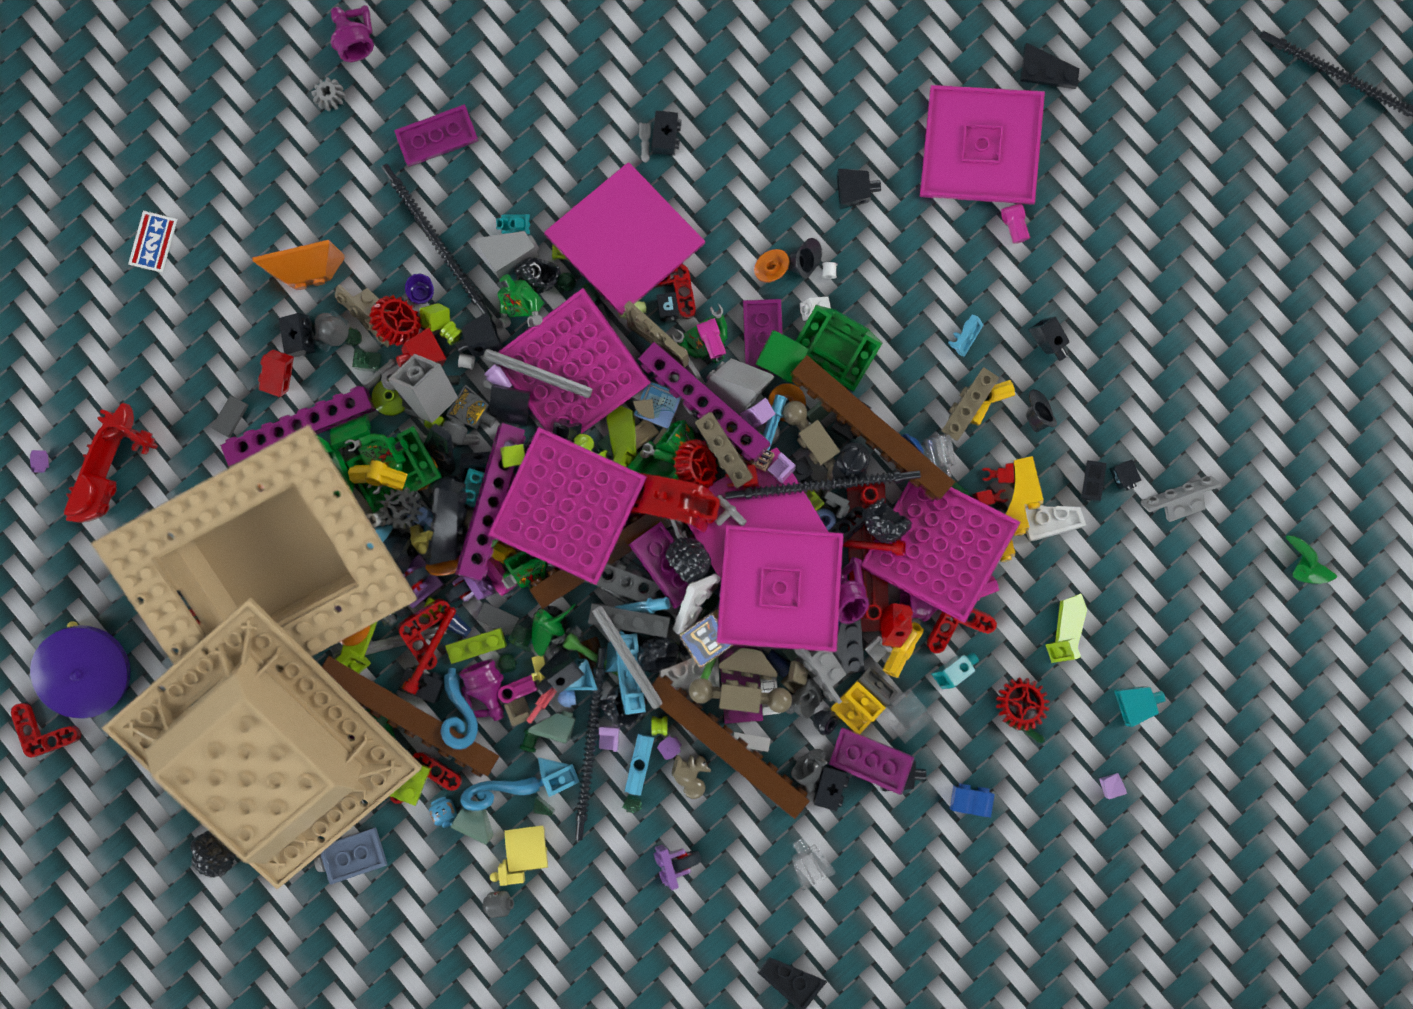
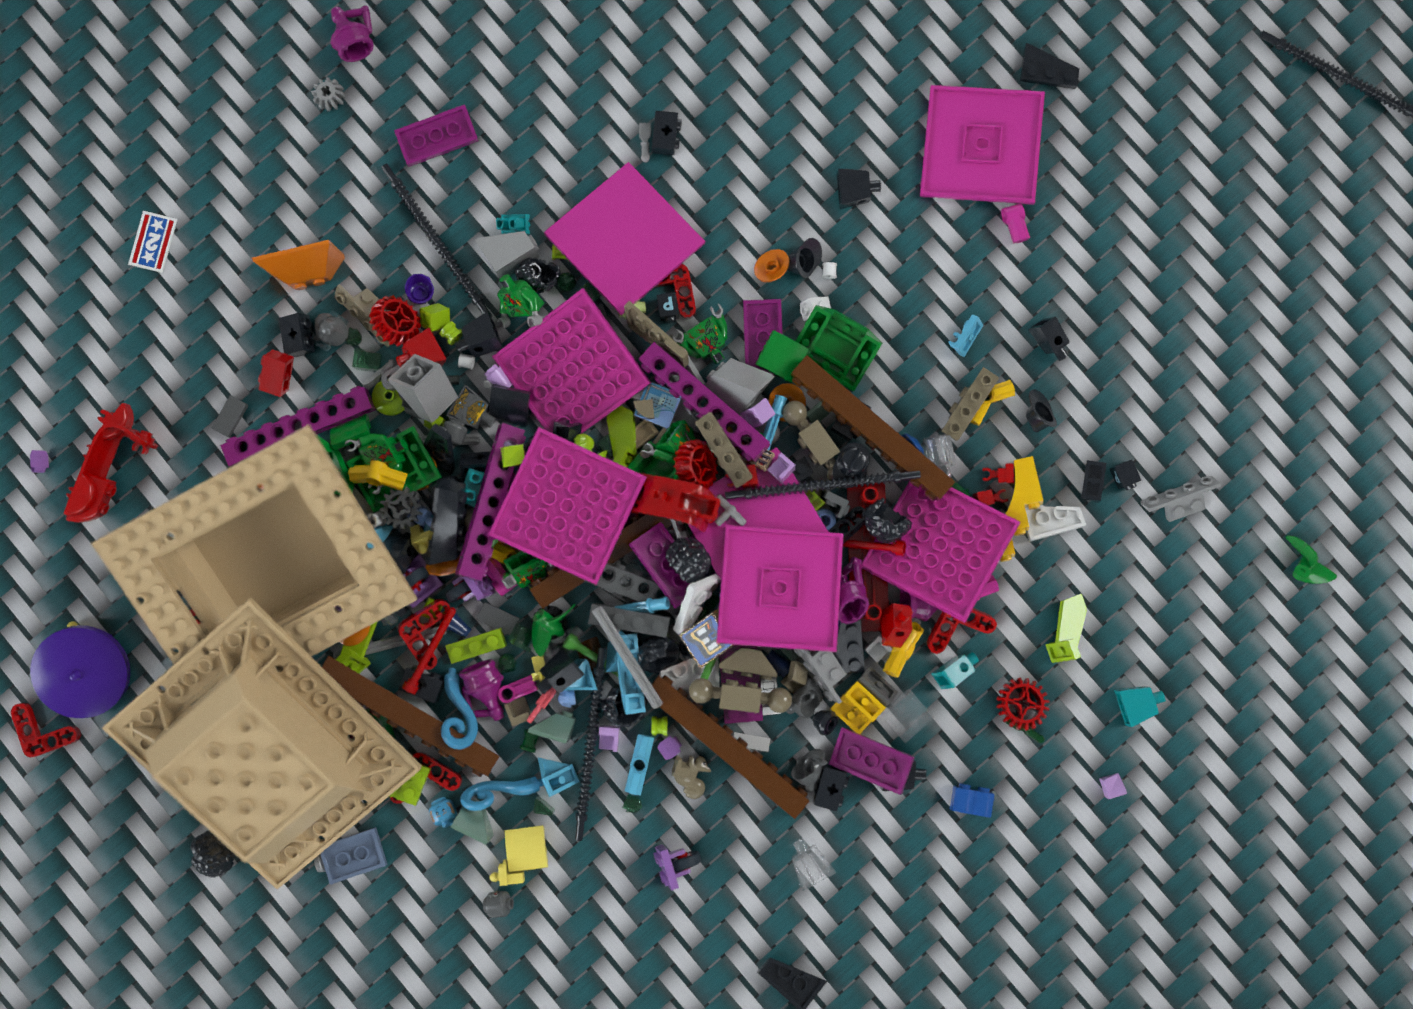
light grey axle [483,349,593,398] -> none
dark pink piece [696,318,726,359] -> none

